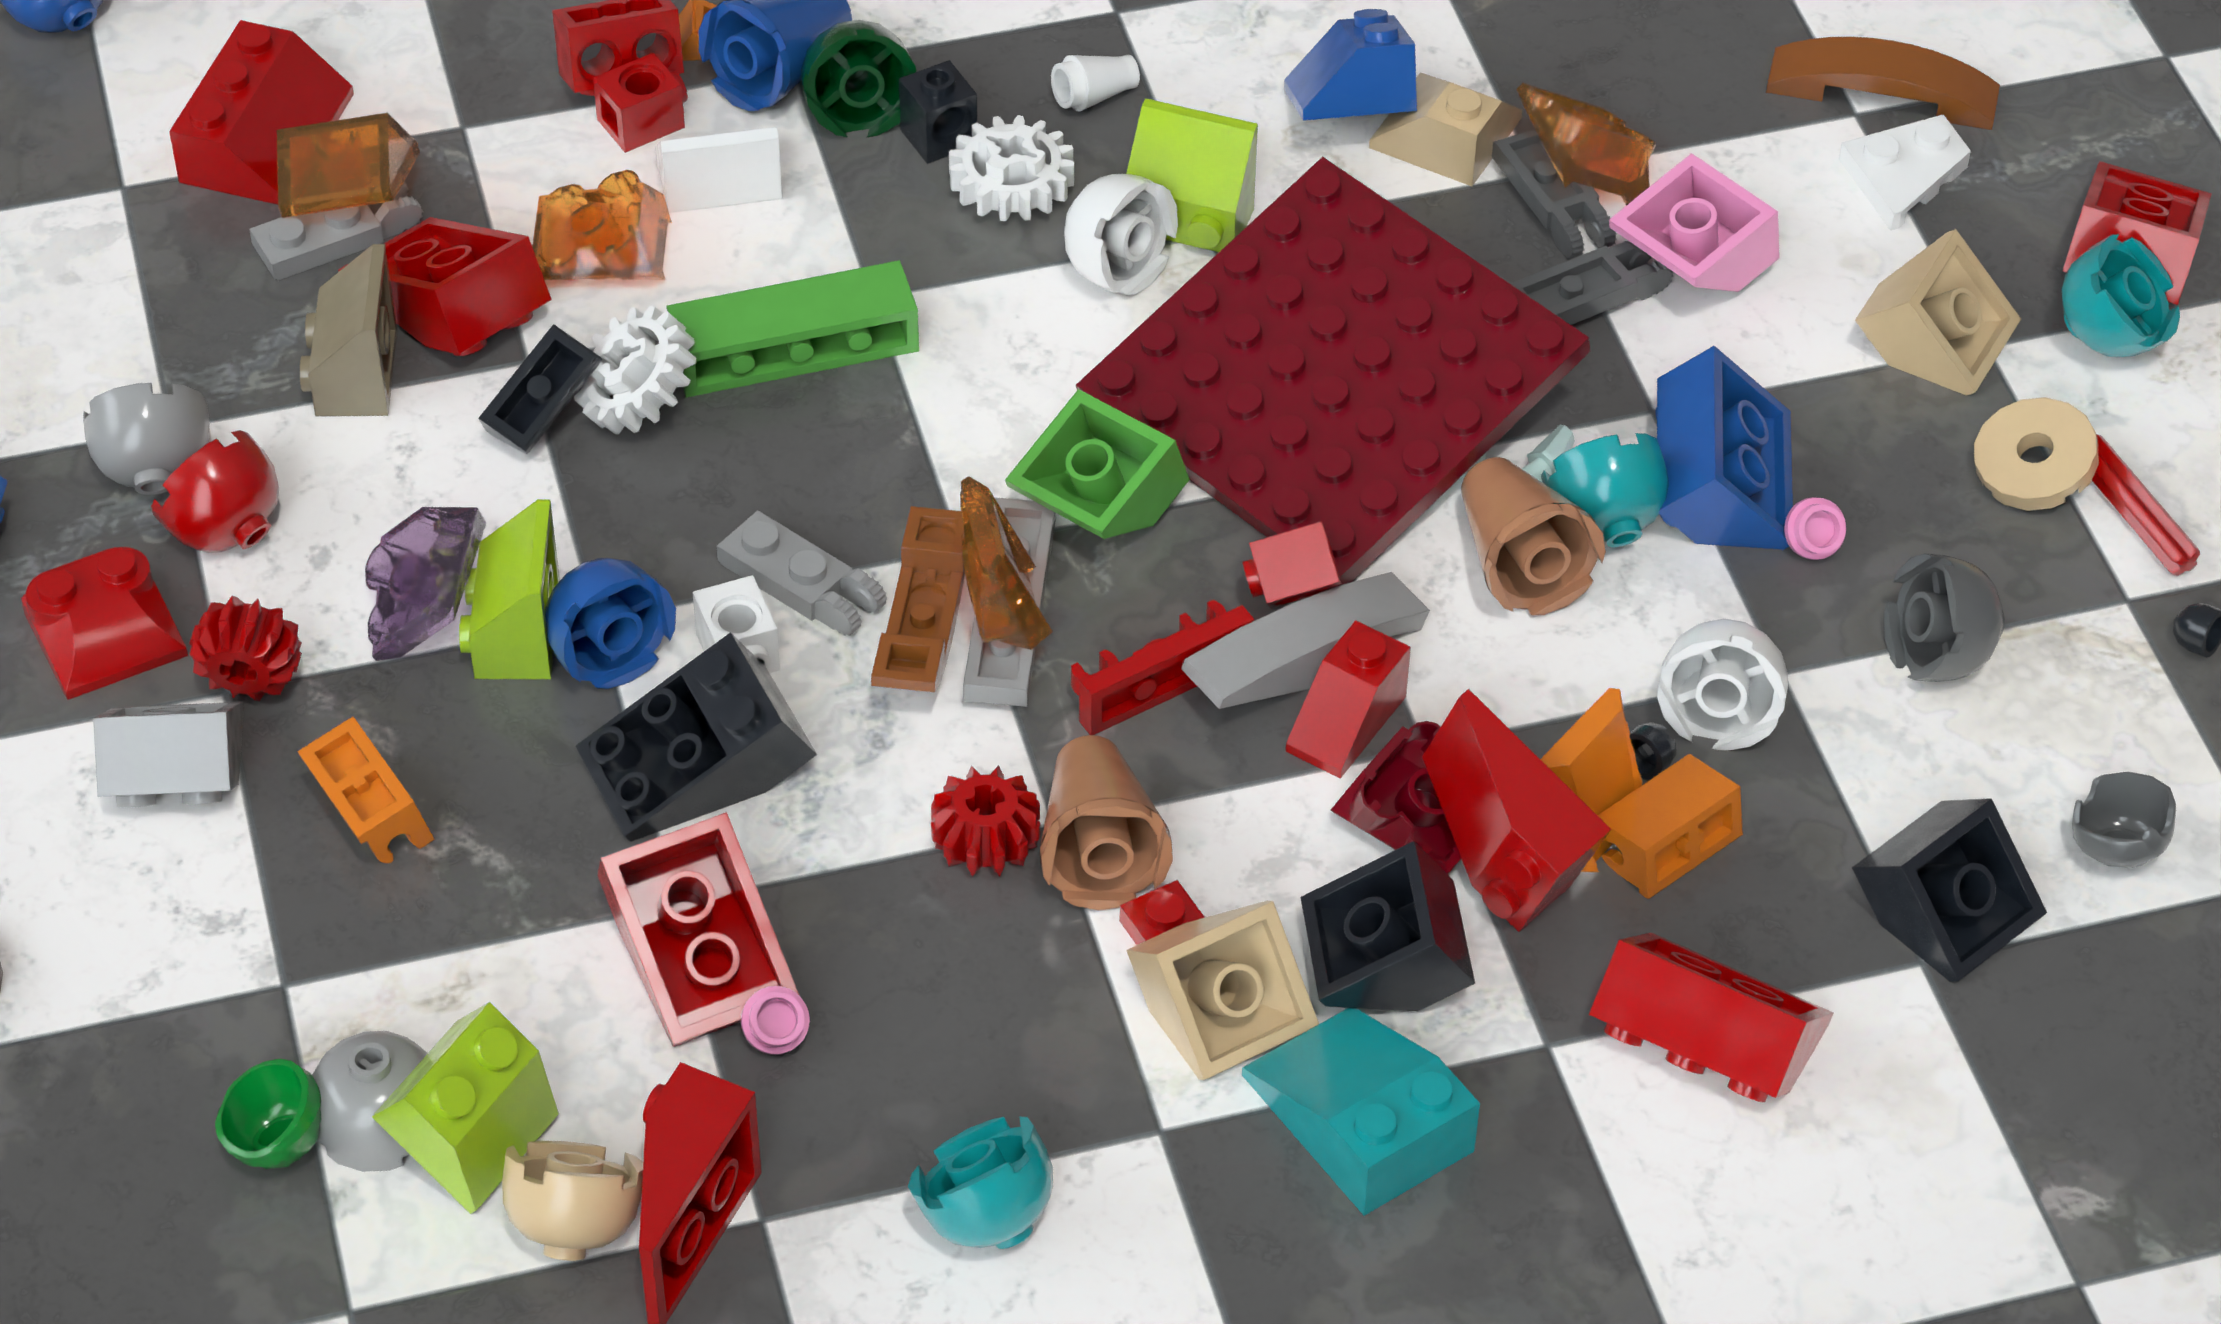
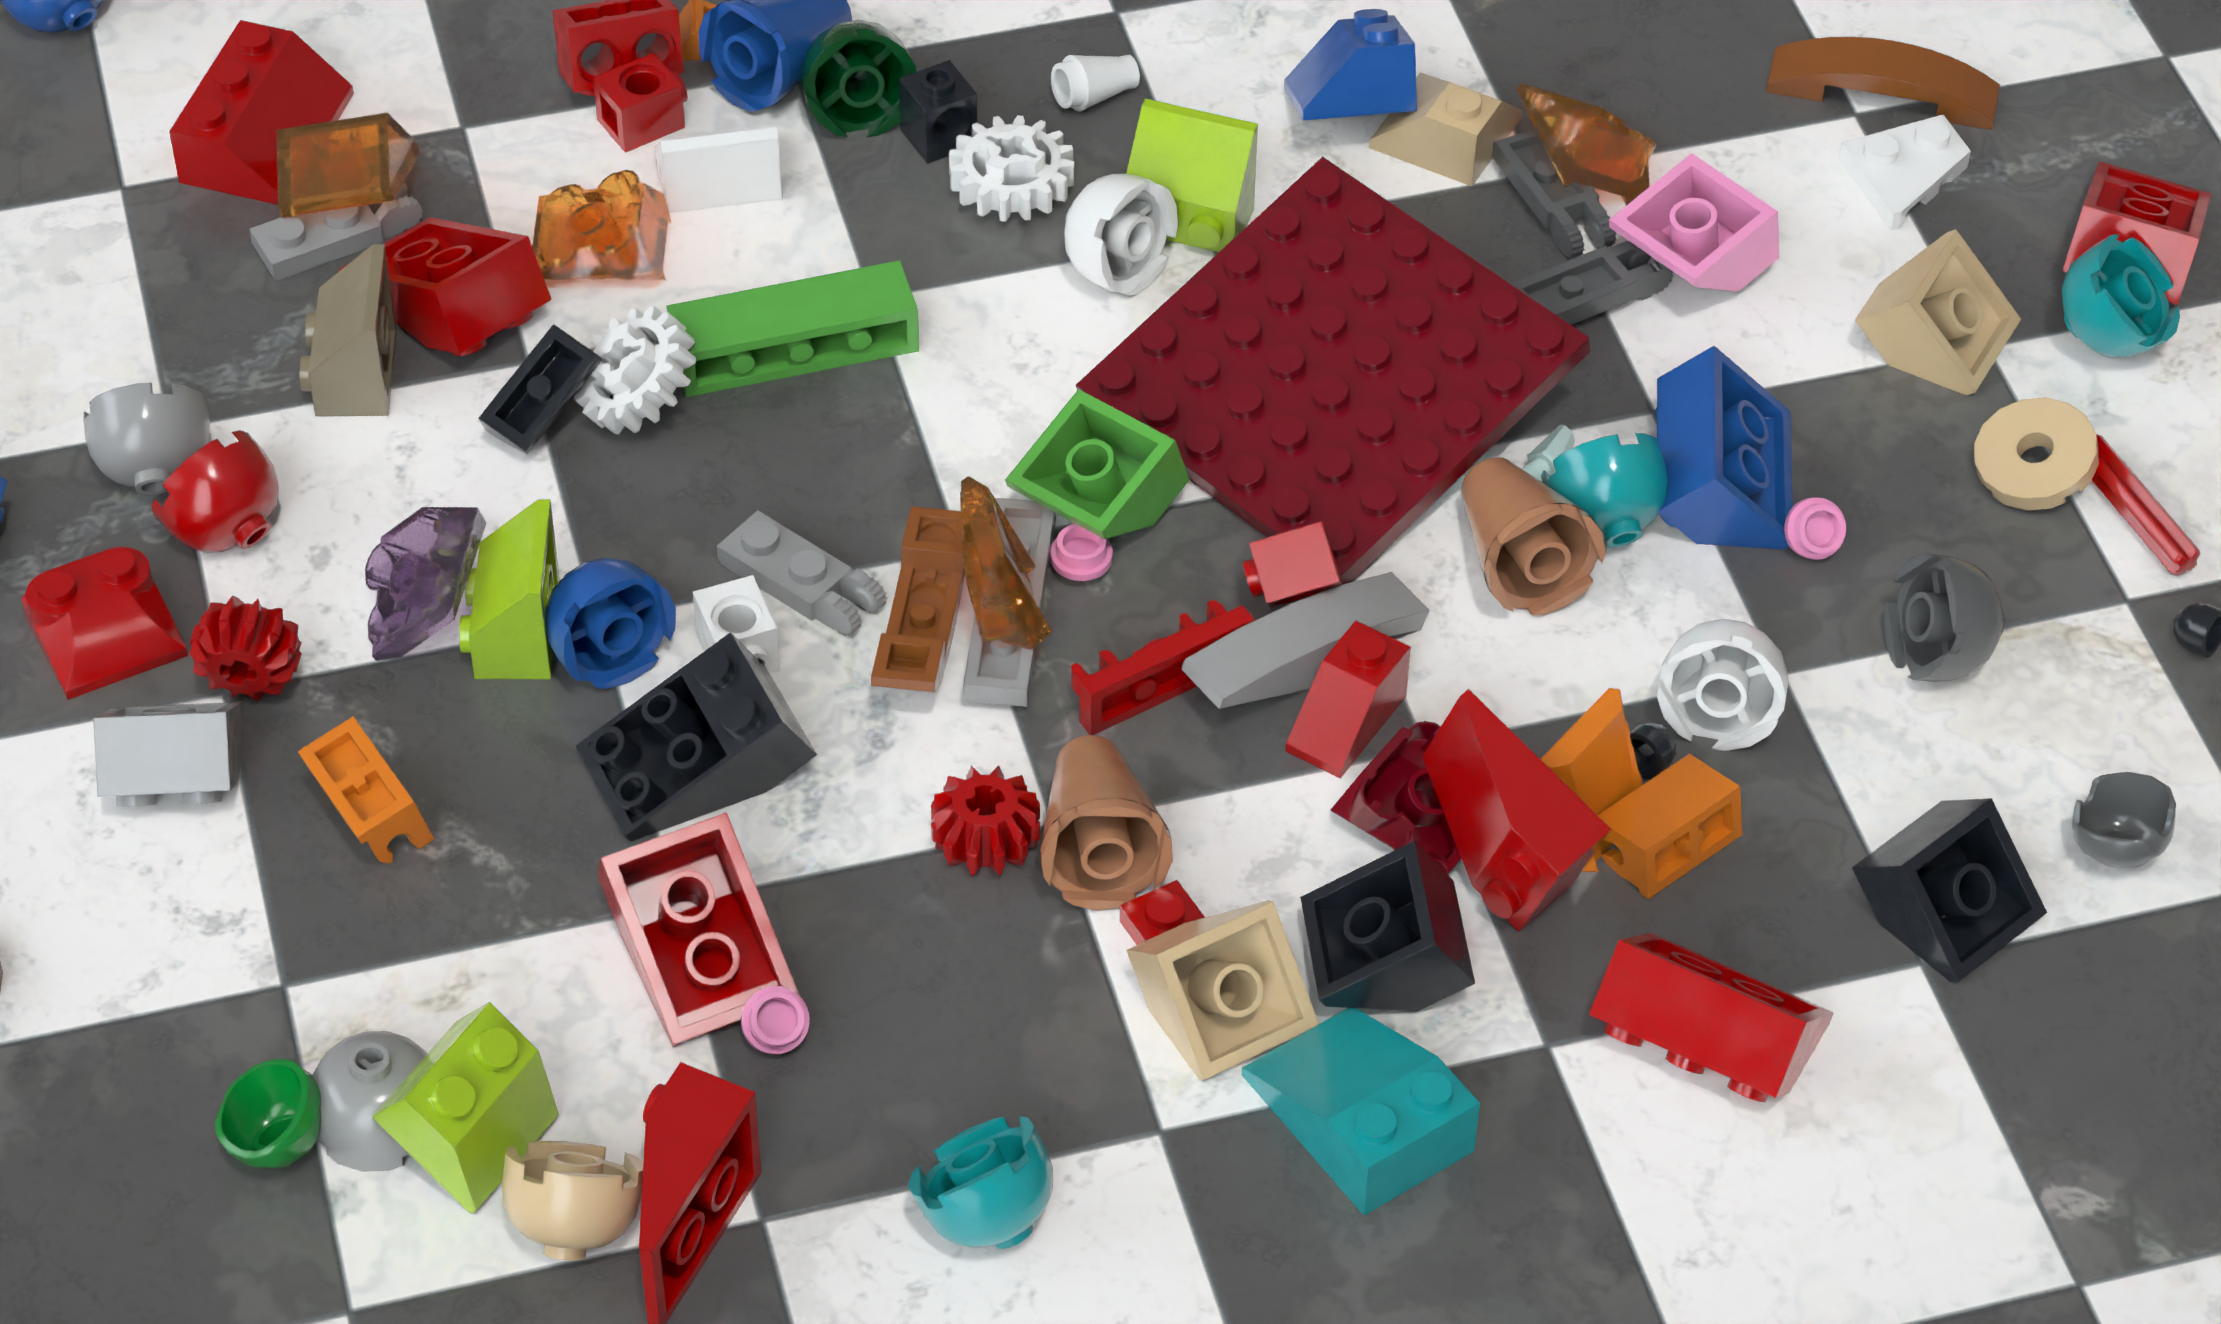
none -> bright pink plate [1050,524,1113,581]

